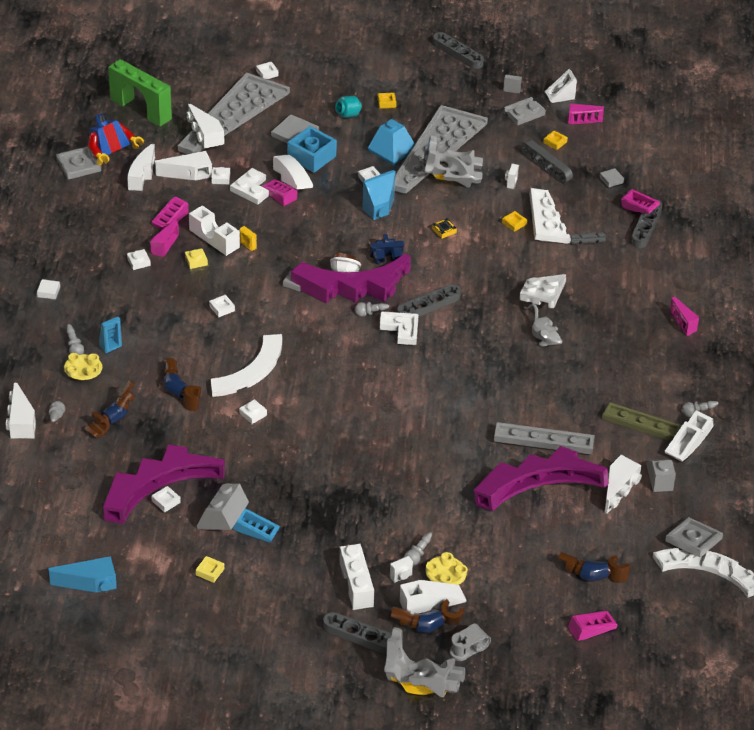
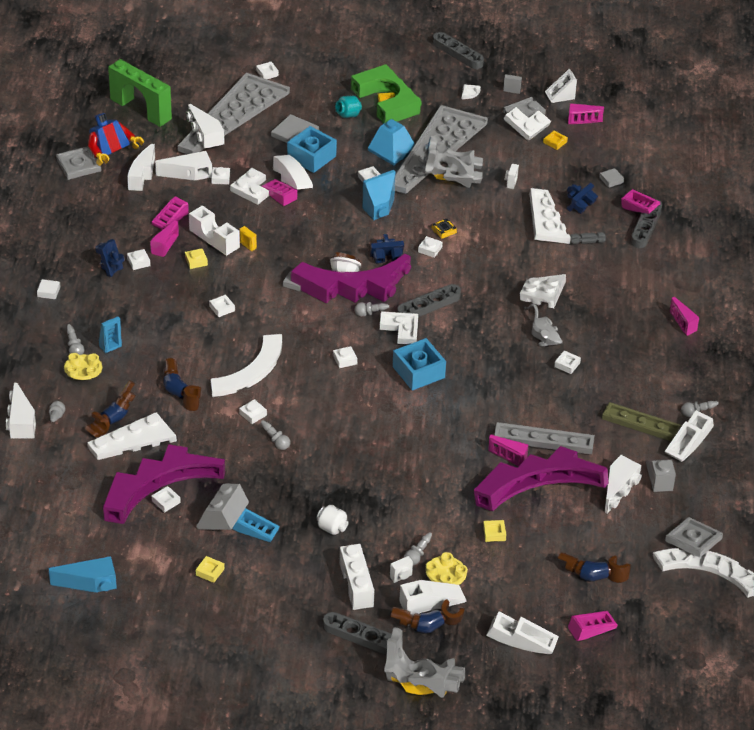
light grey piece [450,623,491,661] -> none
yellow tile [502,211,527,232] -> none
dark grey beam [521,140,573,183] -> none
none -> white wing [87,412,177,460]
none -> dark blue hips [95,239,125,277]
none -> light grey bar [261,420,290,450]
none -> white head [317,505,348,535]
none -> white plate [333,346,357,368]
none -> bright green arch [351,64,422,124]
none -> dark azure brick [393,338,446,390]
none -> white plate [418,236,443,258]
none -> white tile [462,84,481,99]
none -> light yellow plate [483,520,506,542]
none -> white slope [486,612,559,654]
none -> dark pink slope [488,435,528,466]
none -> white plate [504,107,551,141]
none -> white plate [555,351,581,374]
none -> dark blue hips [566,183,598,214]

